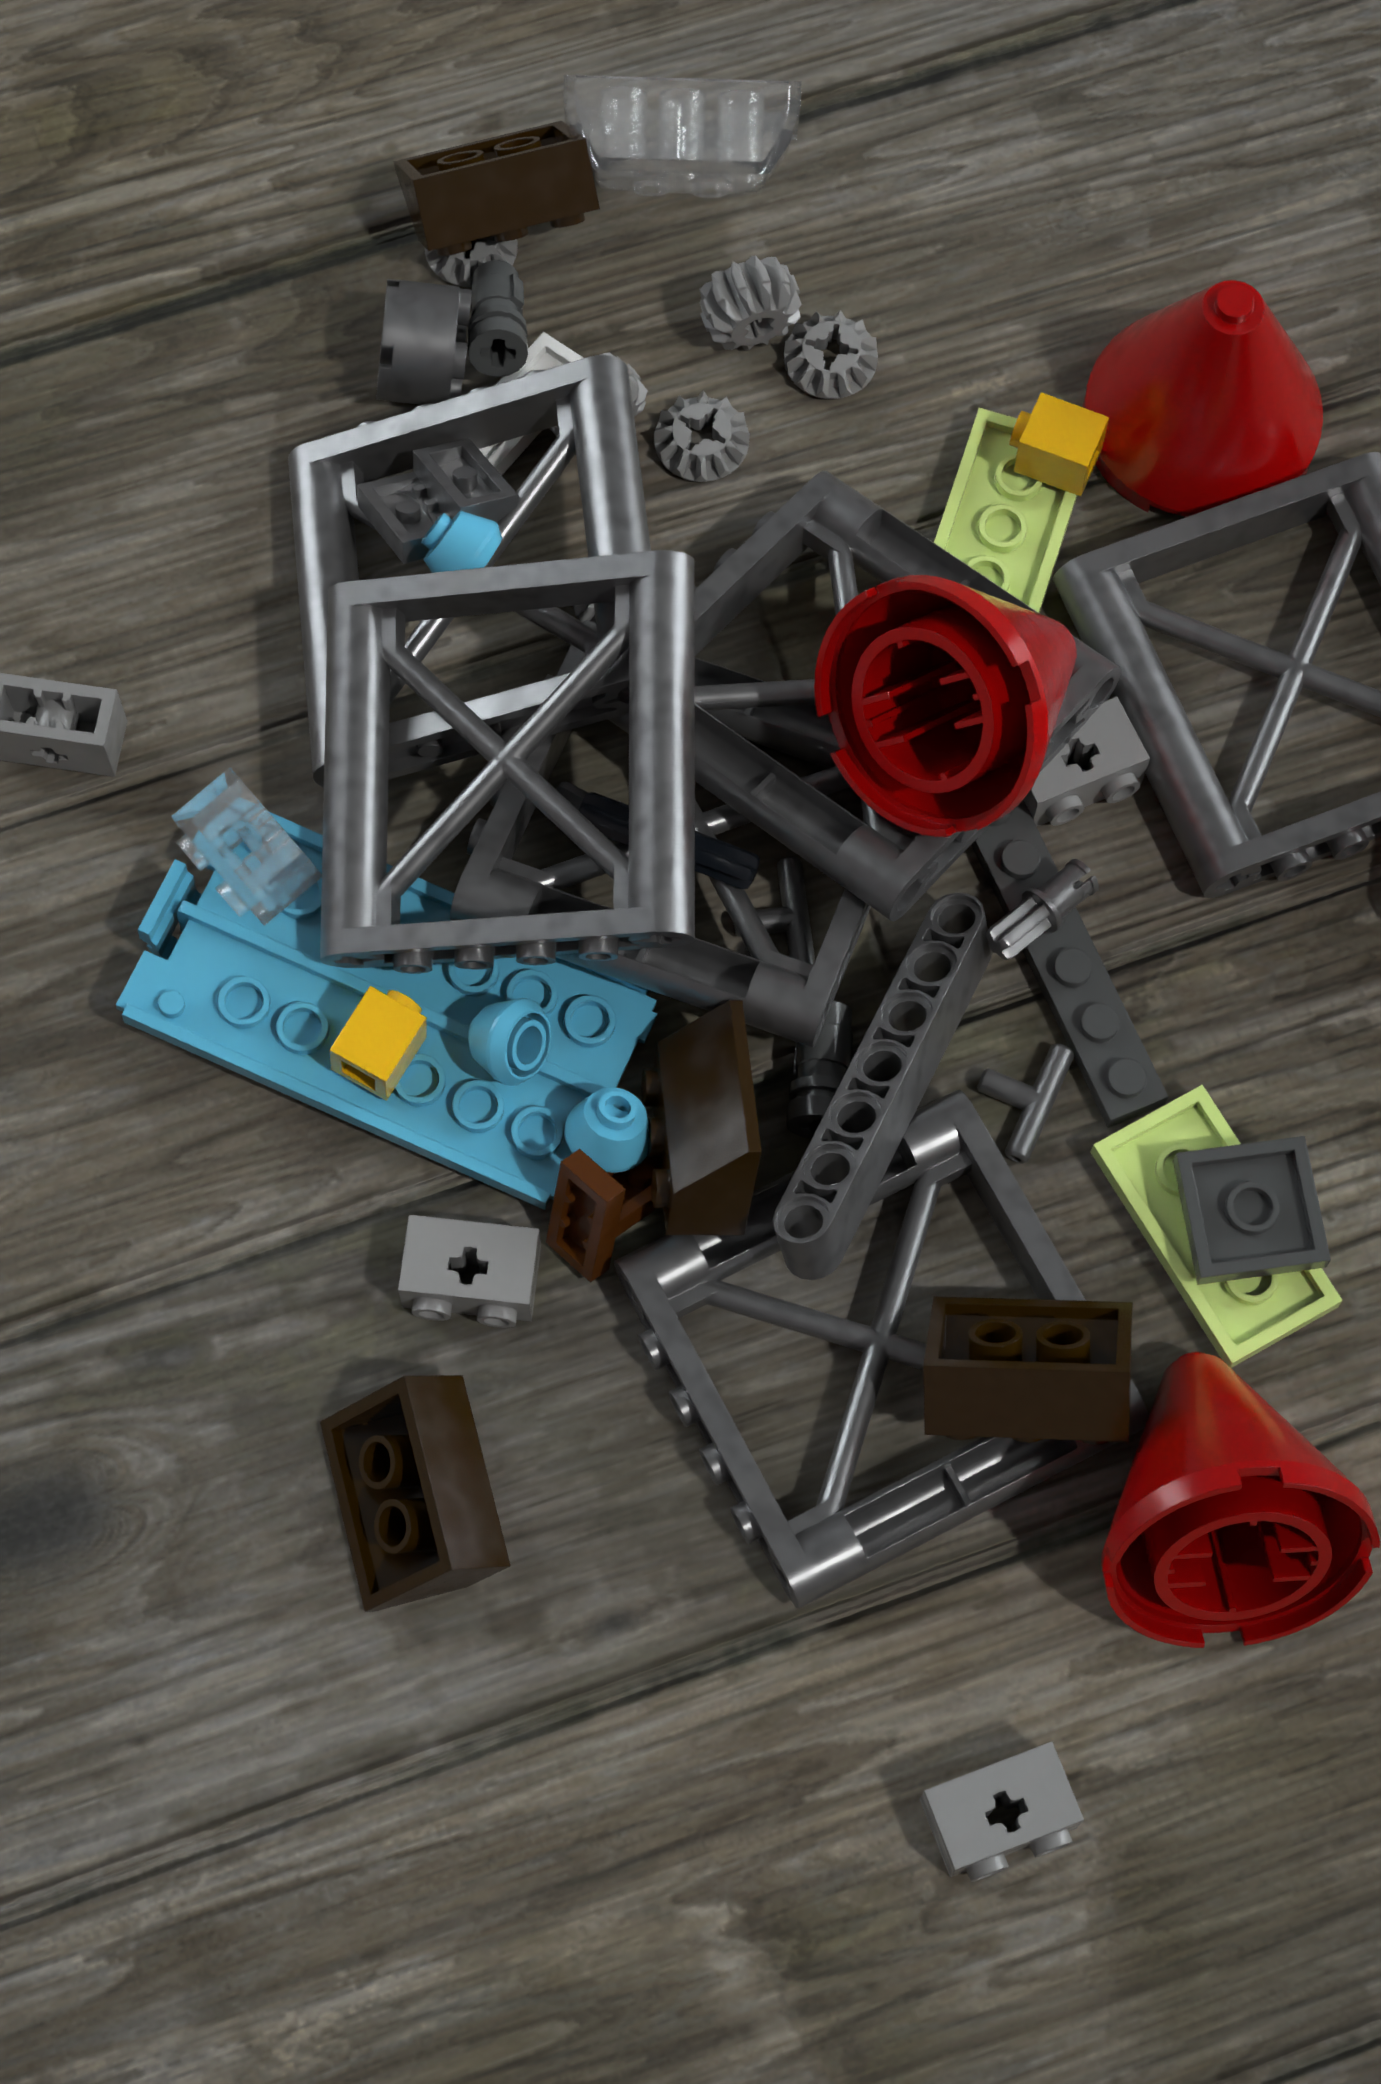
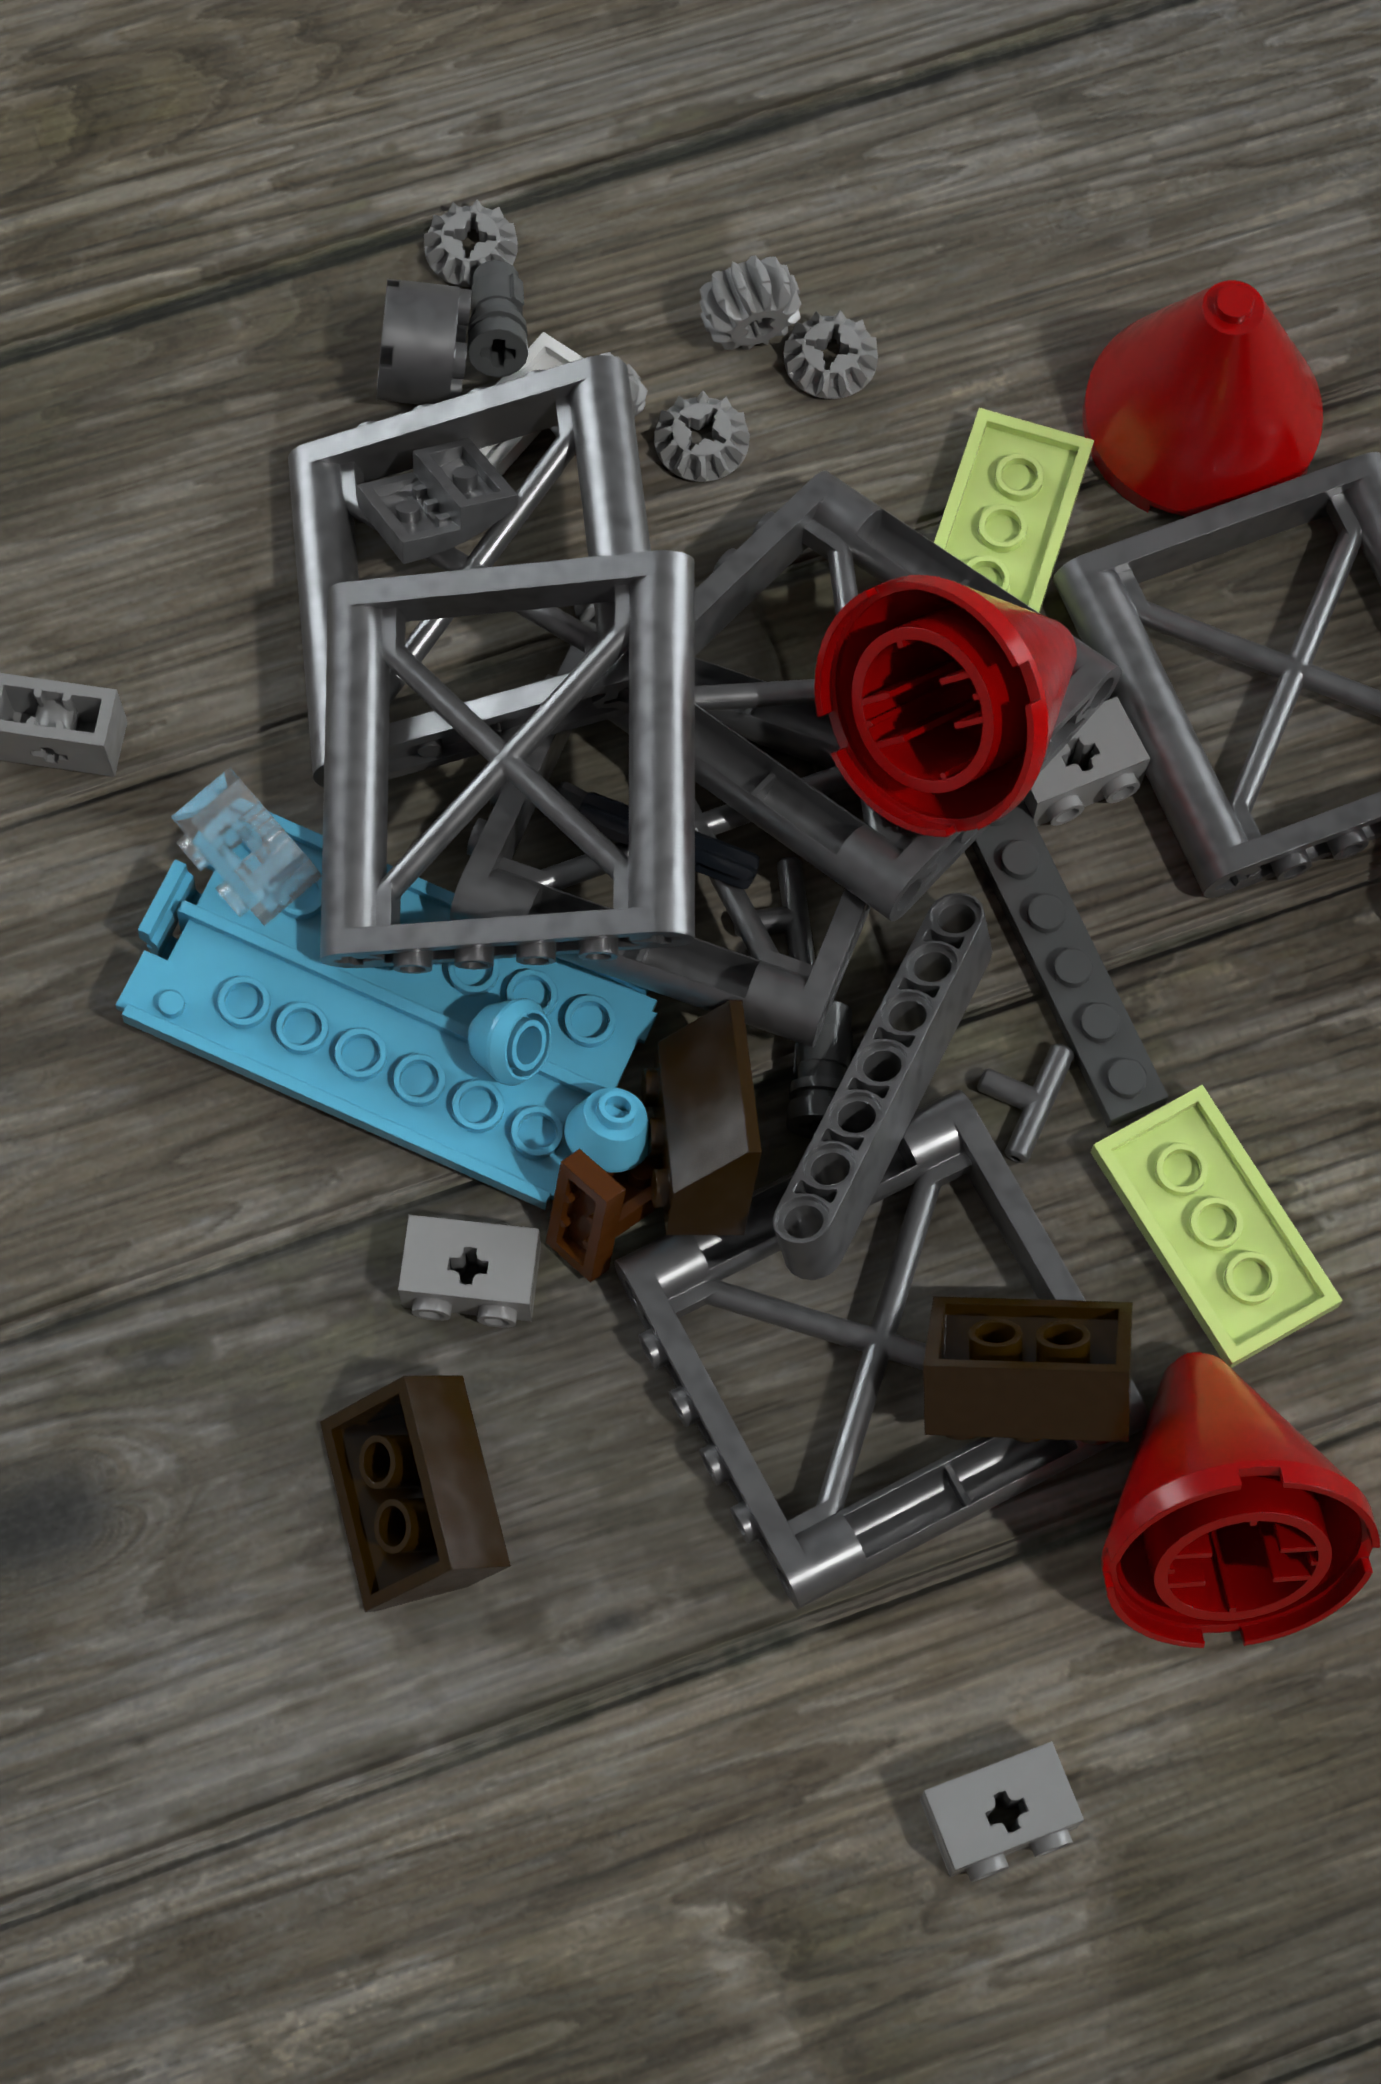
yellow brick [329,986,427,1101] -> none
dark brown slope [393,121,600,256] -> none
medium azure cone [421,511,502,573] -> none
clear windscreen [563,75,801,198] -> none
flat silver axle [986,859,1099,960] -> none
yellow brick [1009,392,1109,496] -> none
dark grey plate [1173,1136,1331,1285] -> none

